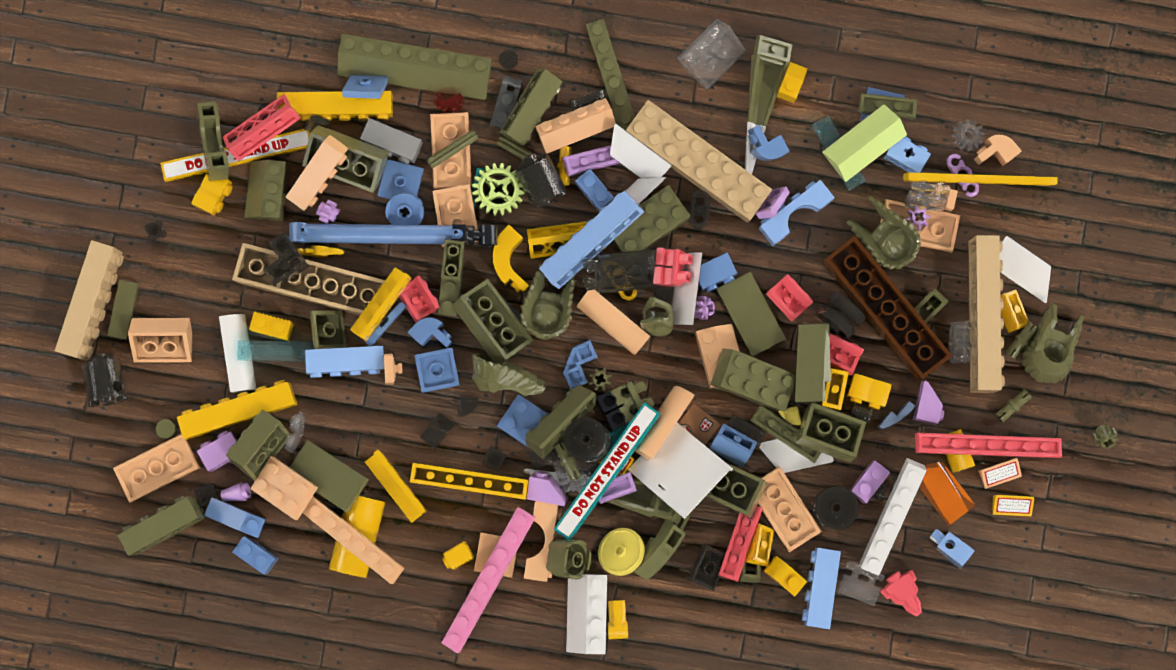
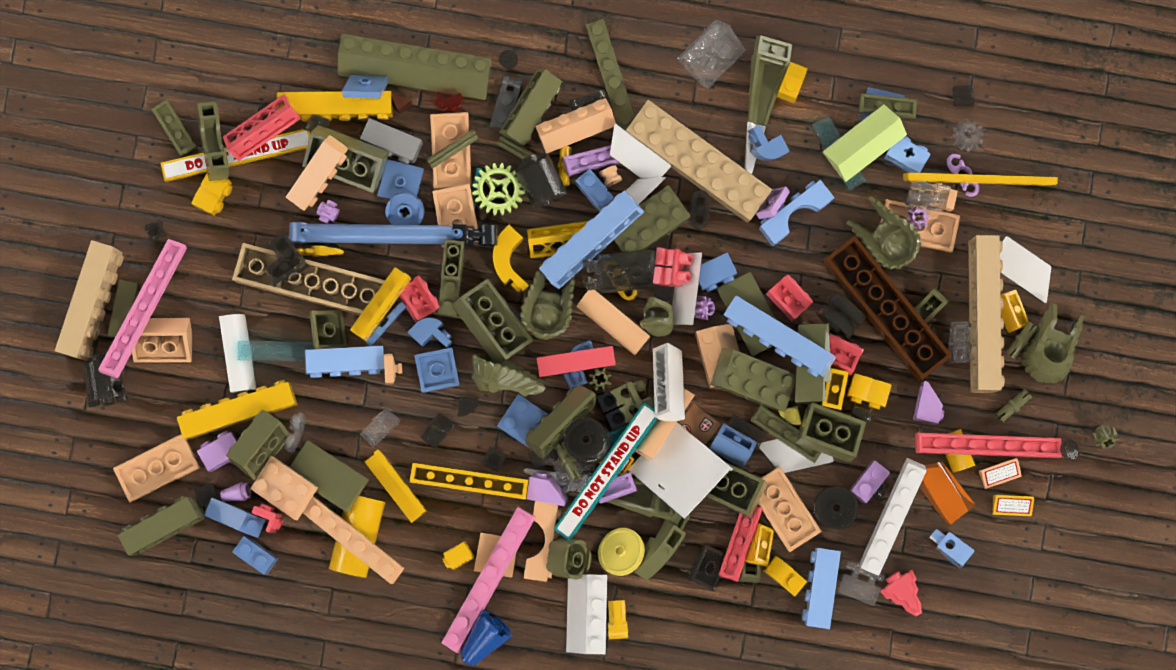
olive tile [156,419,176,439] -> none
olive slope [244,160,289,222] -> none
yellow brick [249,312,294,341] -> none
sand blue slope [877,401,915,430] -> none
light nougat brick [974,135,1022,166] -> none
none -> bright pink plate [99,239,187,379]
none -> olive tile [151,99,198,157]
none -> coral bracket [252,504,283,533]
none -> clear slope [360,407,401,448]
none -> copper slope [392,94,412,114]
none -> blue cone [461,610,513,665]
none -> coral tile [537,346,616,377]
none -> light nougat wheel [599,165,622,187]
none -> white brick [653,343,685,421]
none -> light blue brick [724,296,836,377]
none -> clear smoke tile [952,85,974,106]
none -> clear smoke tile [1060,440,1078,460]

